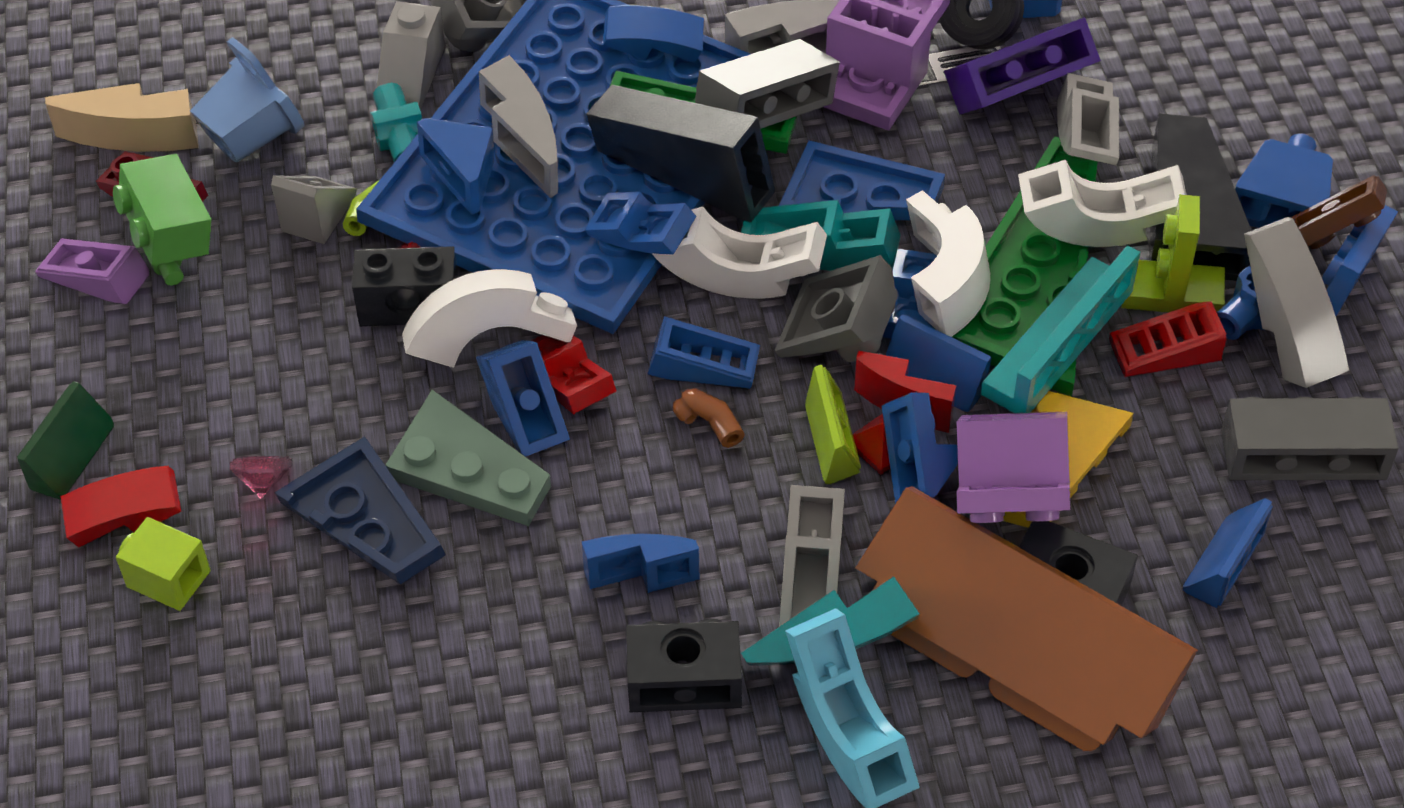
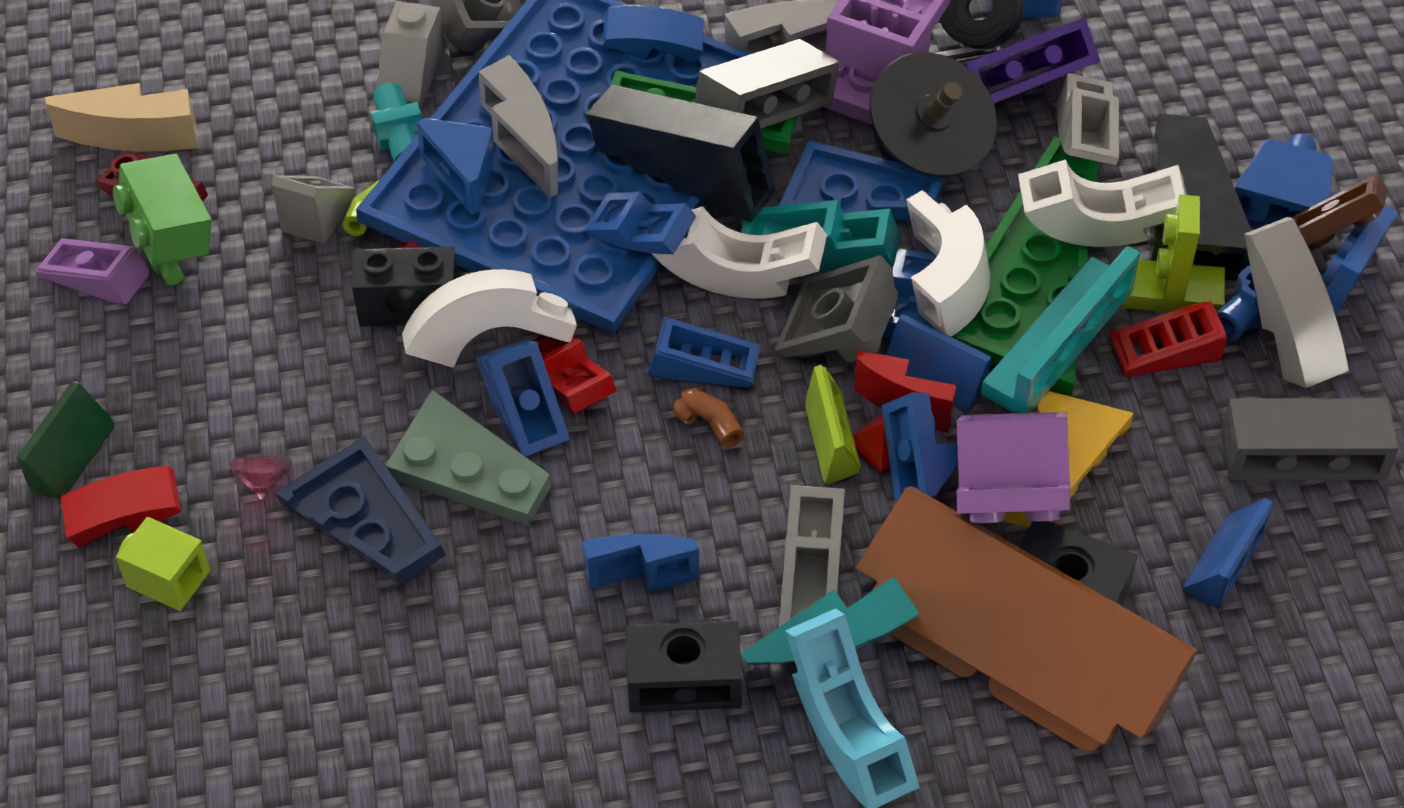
medium blue container [190,37,304,162] -> none
none -> black piece [869,52,997,177]

